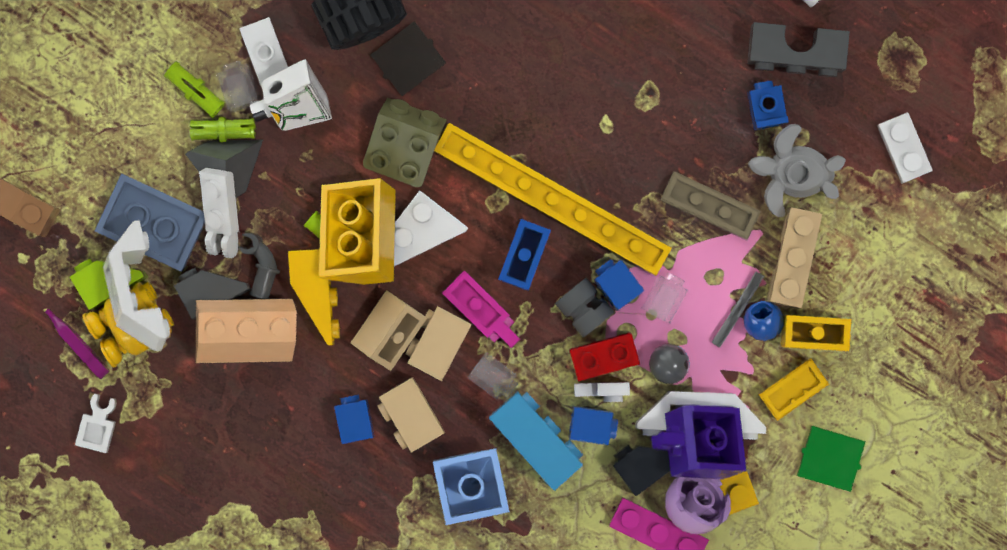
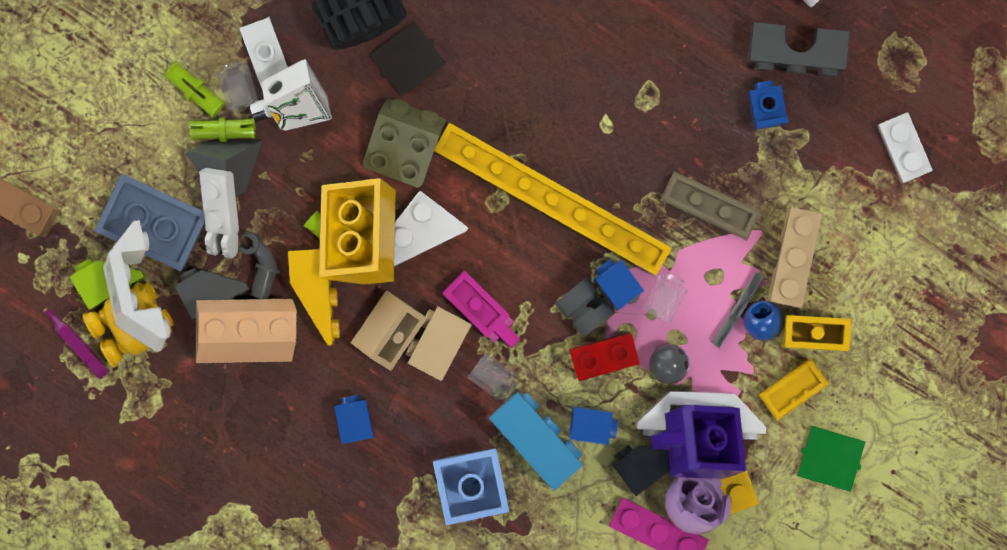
white plate [75,394,117,453] -> none
tan brick [377,377,445,453] -> none
blue brick [498,219,551,291] -> none
white plate [574,382,630,402] -> none
light grey animal [748,124,846,217] -> none

